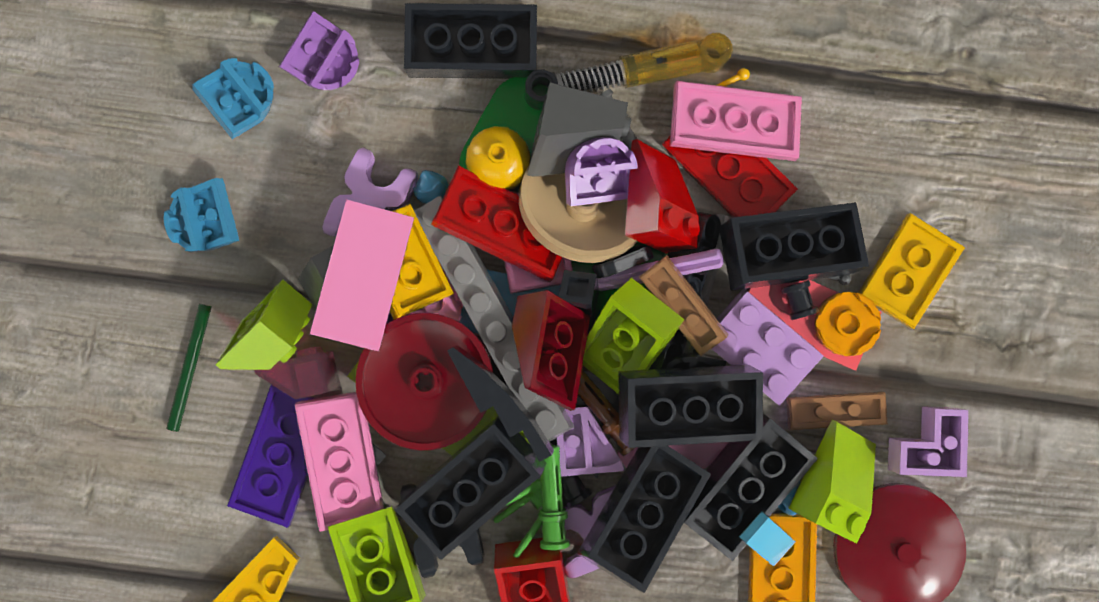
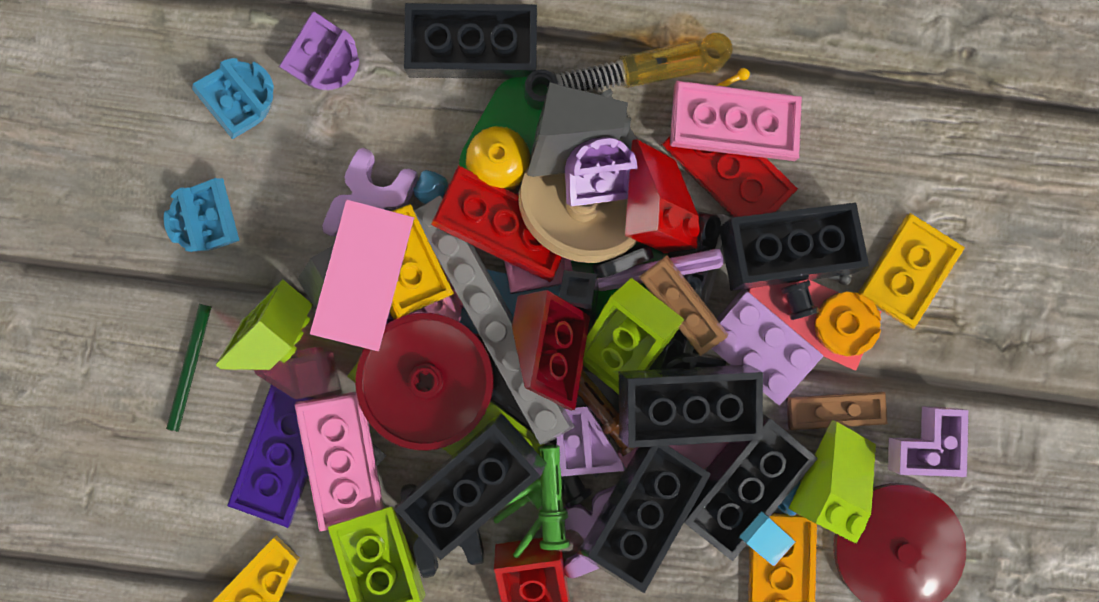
black slope [447,345,554,462] -> none

